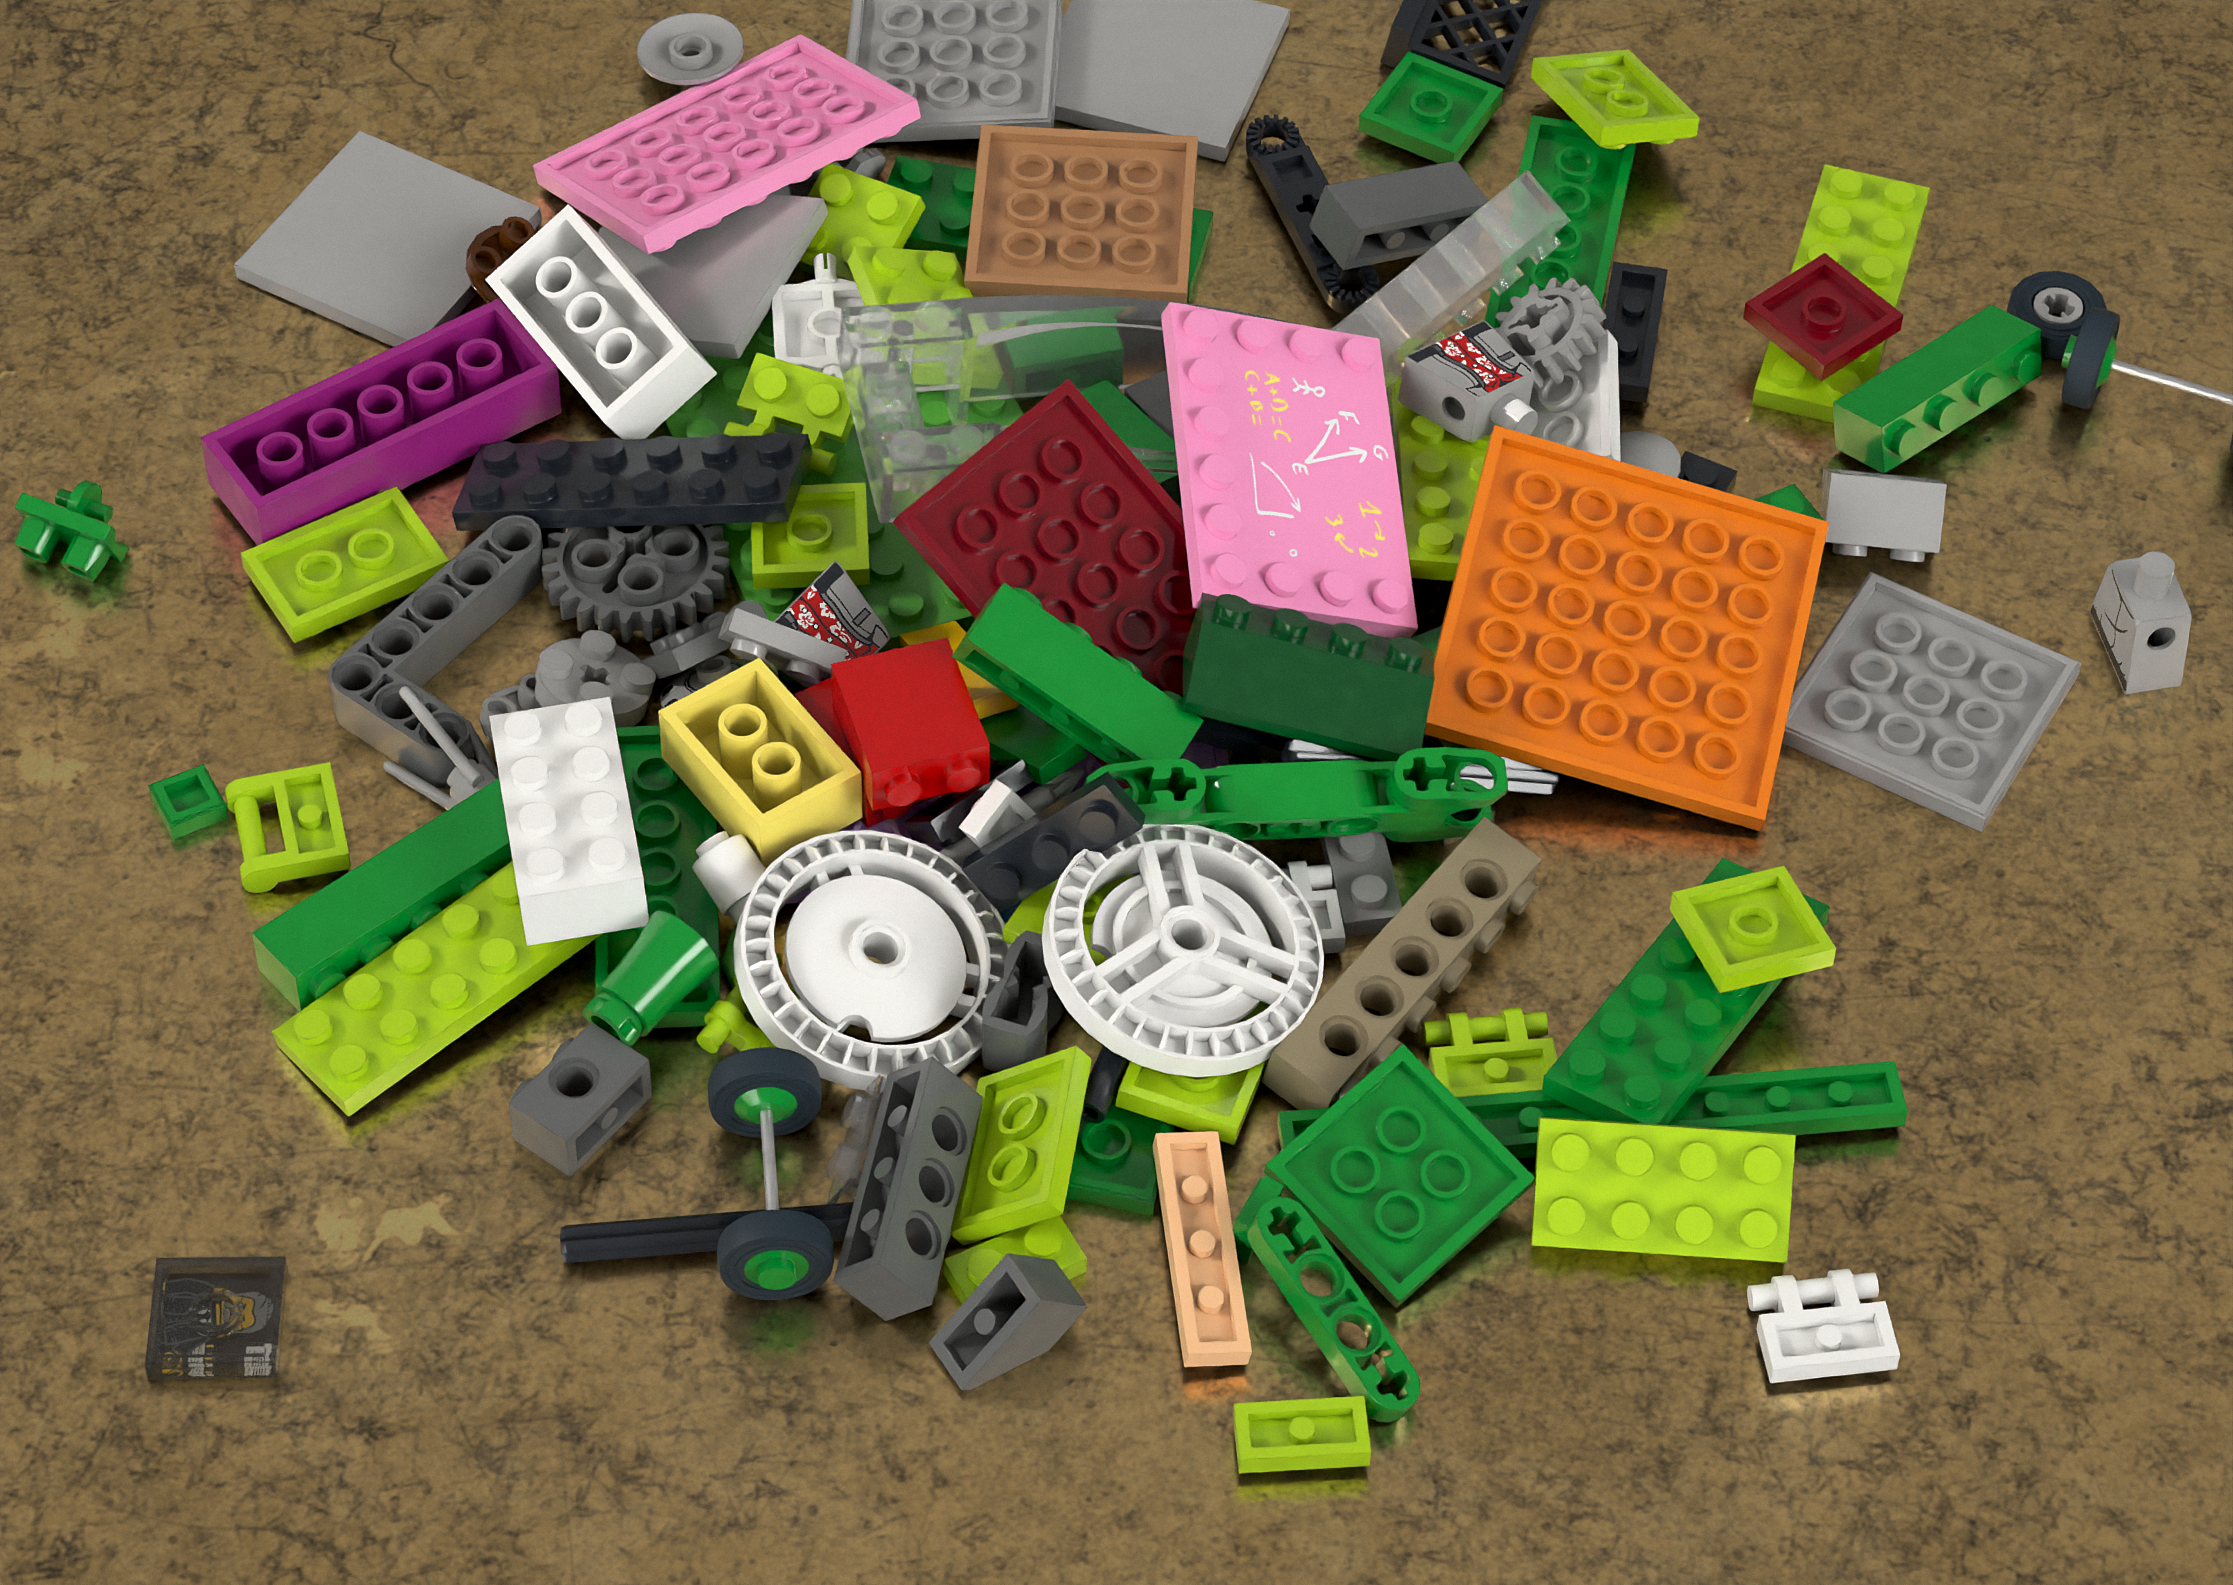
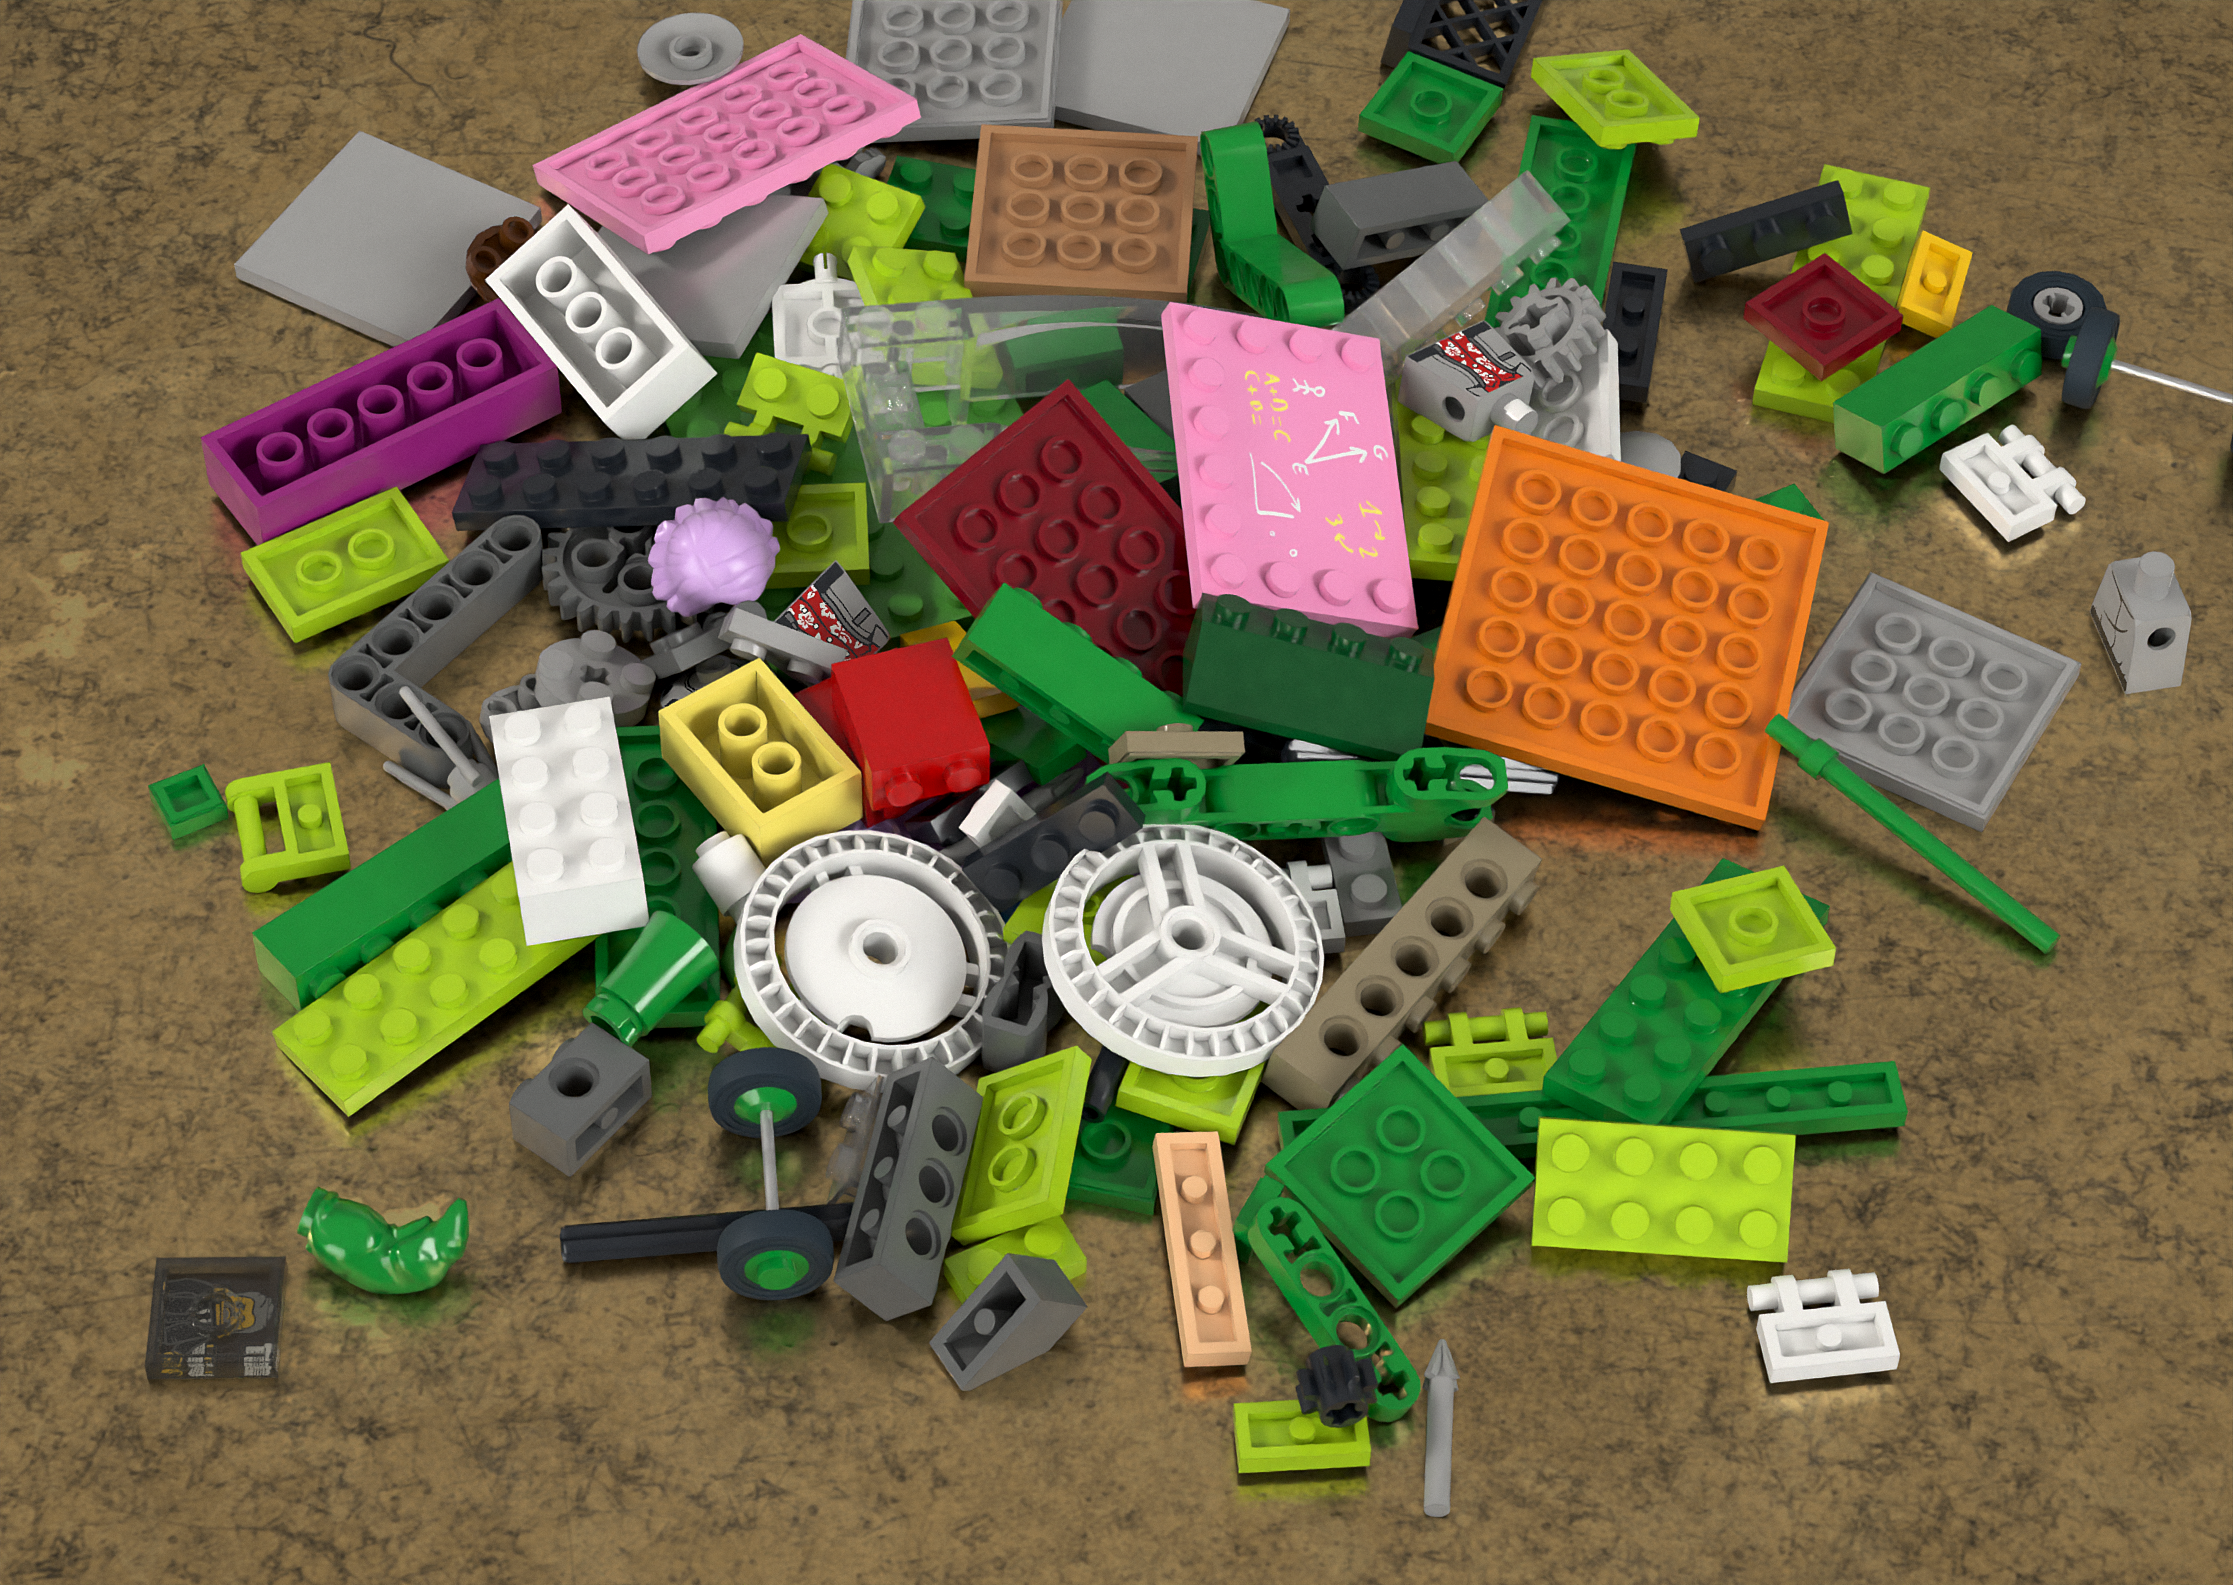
green hips [14,480,130,582] -> none
light grey slope [1821,468,1947,562] -> none
none -> green animal [297,1187,469,1294]
none -> lavender hair [648,497,780,617]
none -> dark tan plate [1108,723,1245,769]
none -> green beam [1200,121,1345,328]
none -> black gear [1295,1345,1379,1428]
none -> light grey piece [1422,1339,1460,1517]
none -> black plate [1679,180,1852,283]
none -> green bar [1765,713,2061,954]
none -> yellow plate [1896,231,1973,338]
none -> white plate [1939,425,2086,542]

